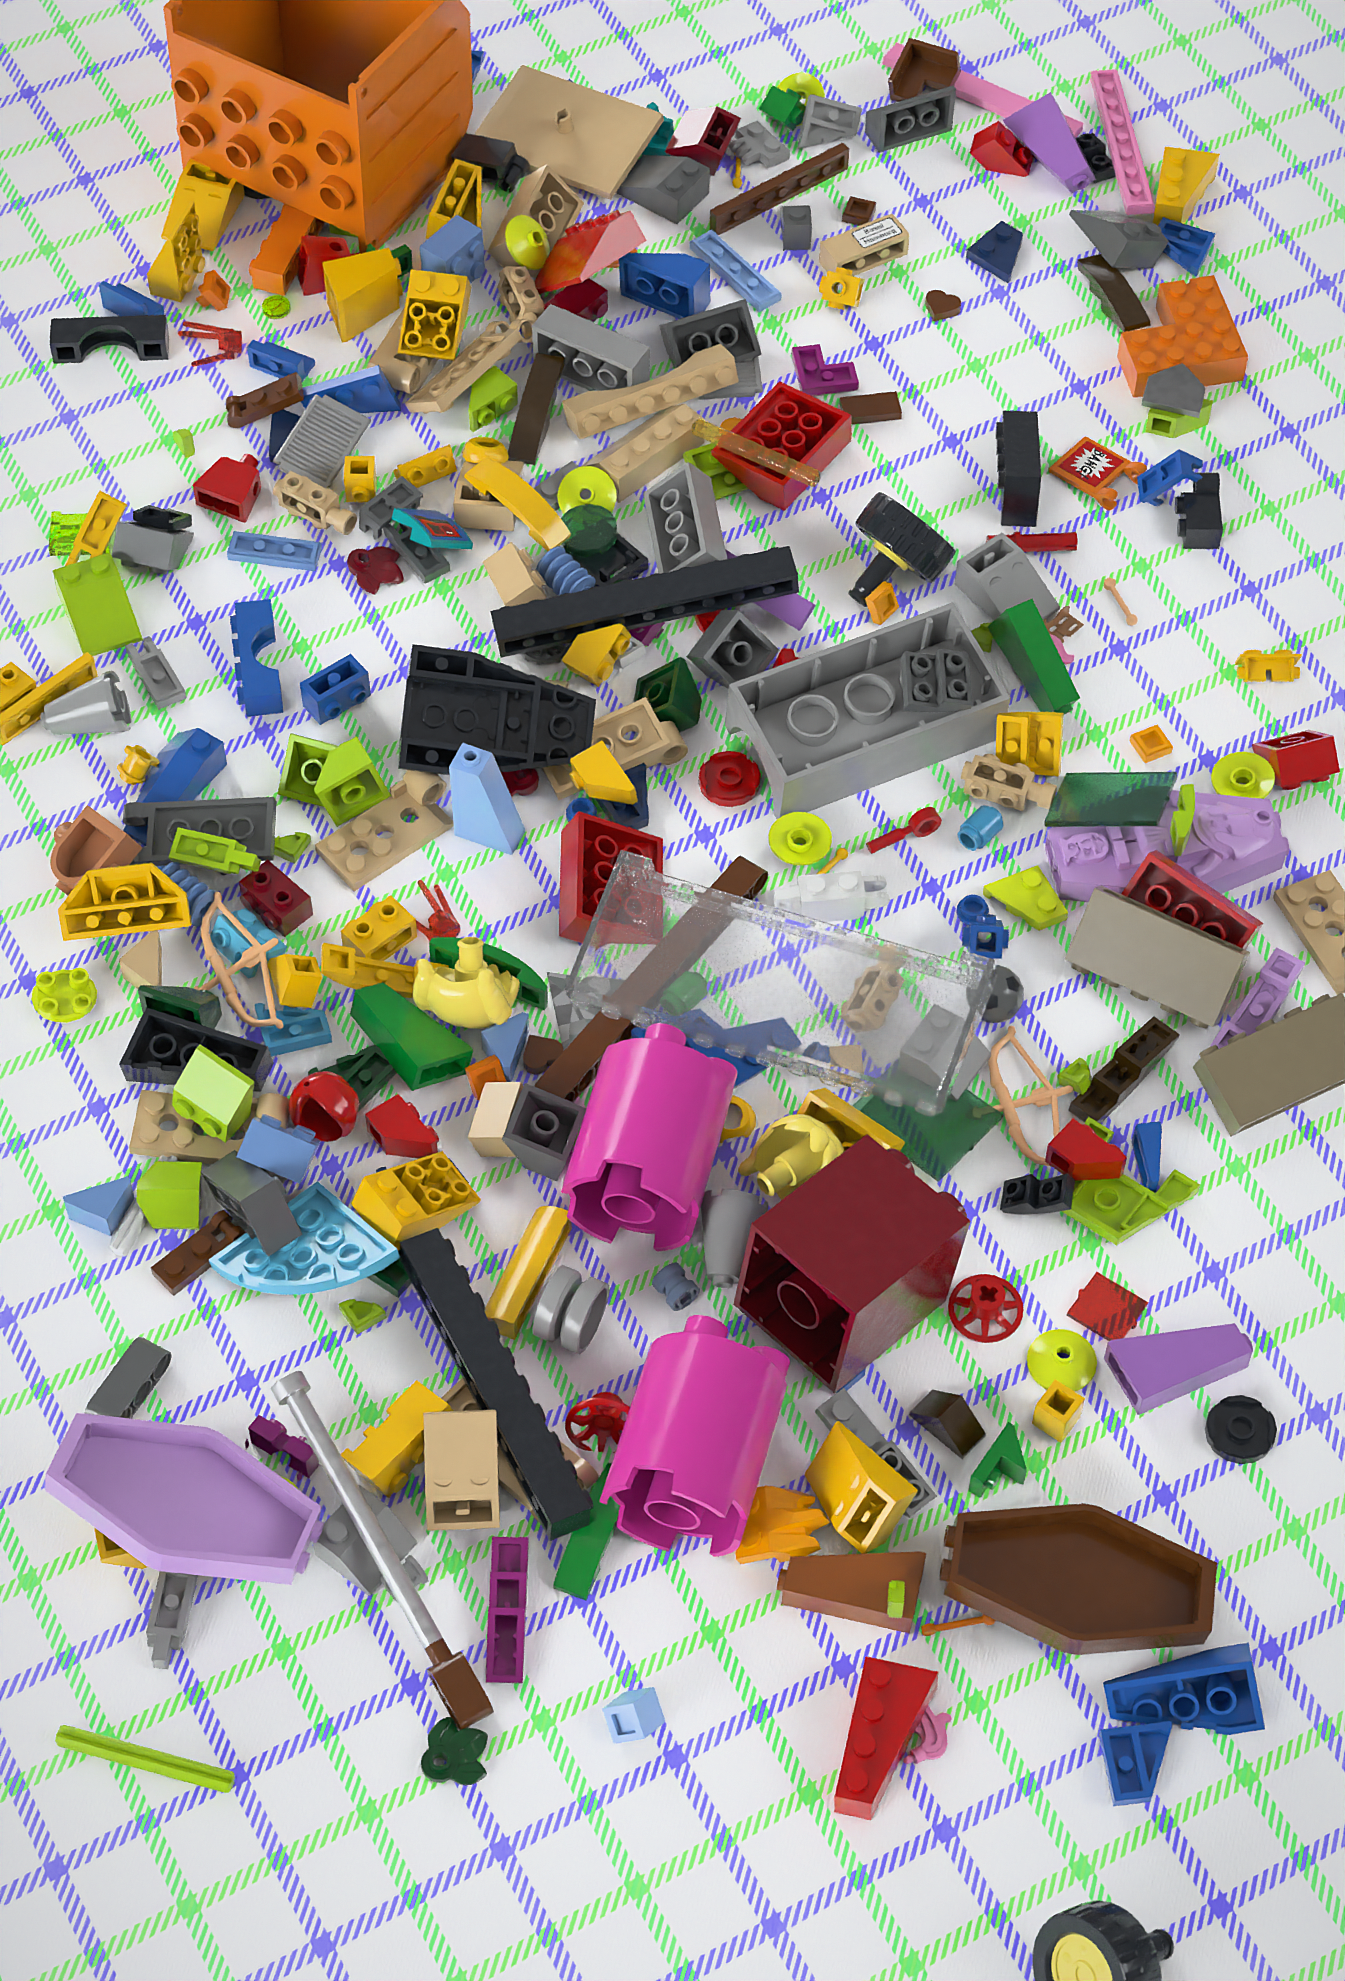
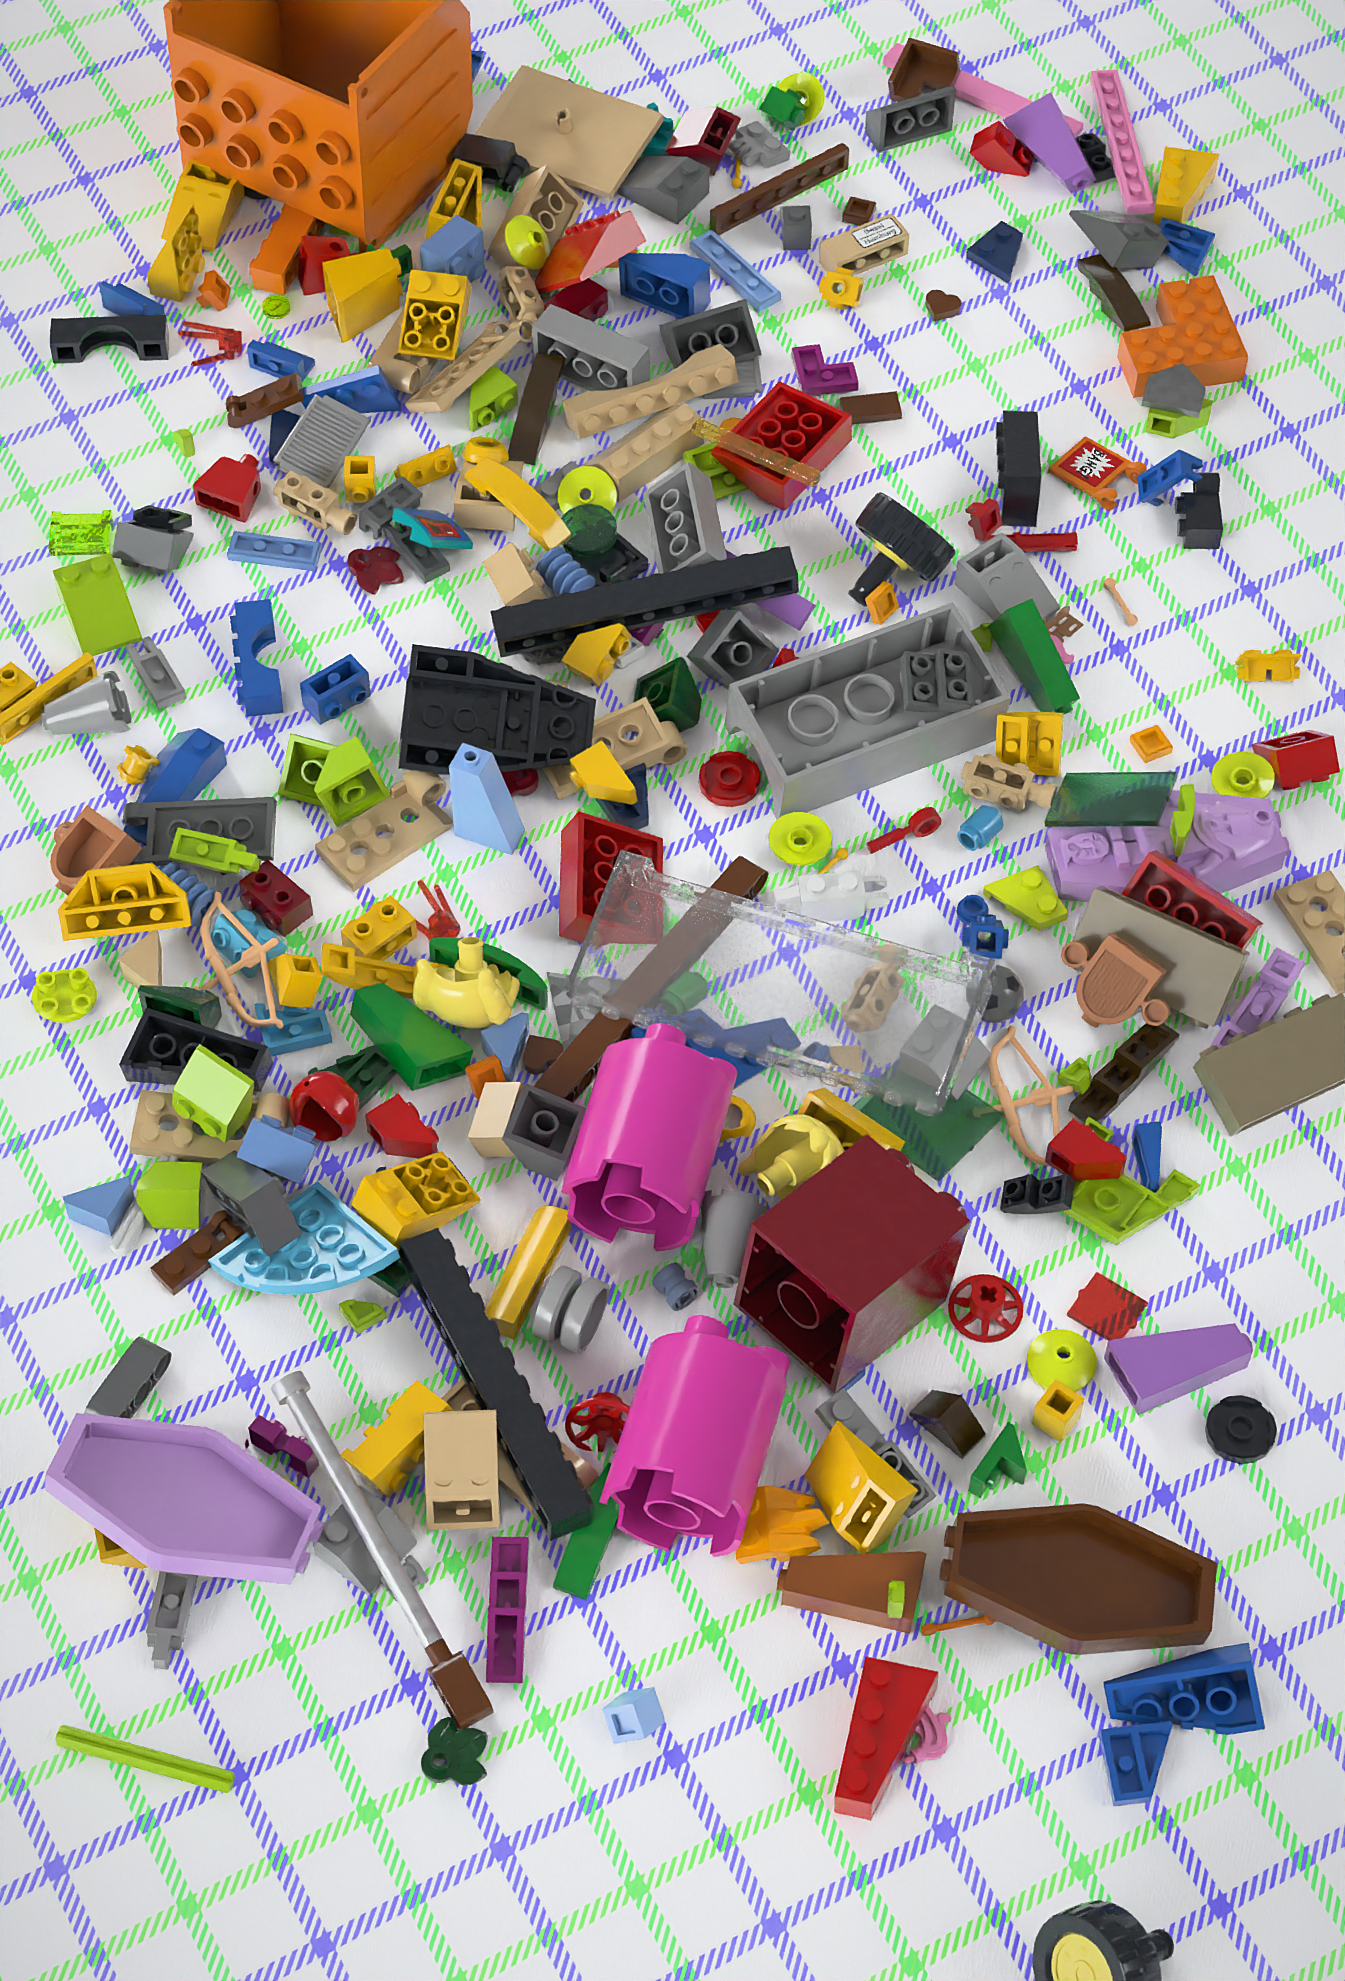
yellow hinge [66,490,128,566] -> none
lime tile [274,832,311,864] -> none
blue plate [566,797,597,822] -> none
light grey wing [797,94,863,149] -> none
none -> red tile [965,498,1003,541]
none -> nougat piece [1061,933,1170,1028]

